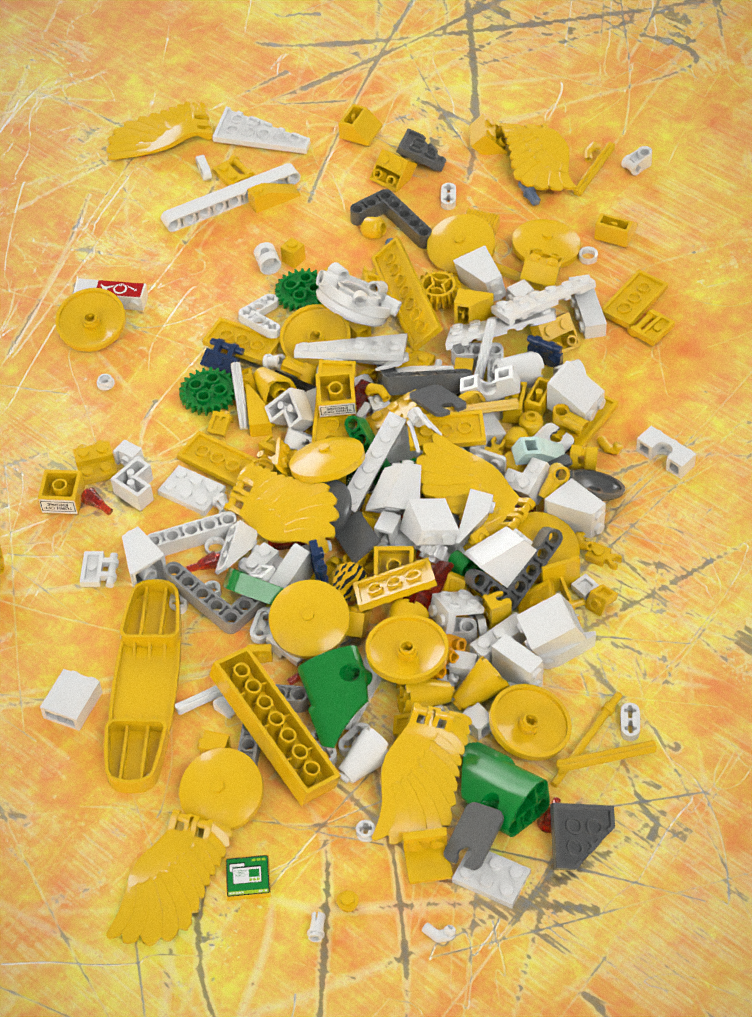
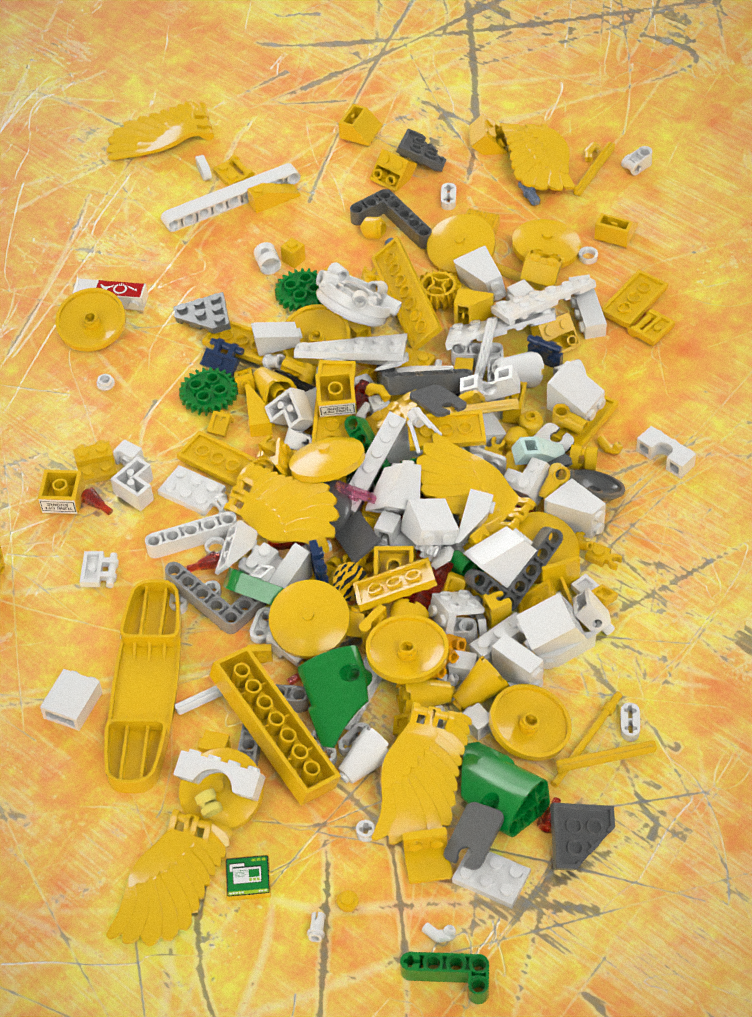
white slope [122,526,166,587] -> none
white wing [213,106,311,154] -> none
white slope [213,696,235,719] -> none
white axle [231,362,249,430] -> none
white beam [238,294,280,338] -> none
yellow brick [524,377,550,418] -> none
none -> plate [173,292,231,334]
none -> white arch [173,749,266,802]
none -> light yellow wheel [195,789,223,818]
none -> white slope [251,322,303,356]
none -> clear pink plate [334,481,377,504]
none -> yellow plate [359,604,387,654]
none -> green beam [400,952,489,1005]
none -> white tile [431,546,454,570]
none -> white torso [572,587,615,636]

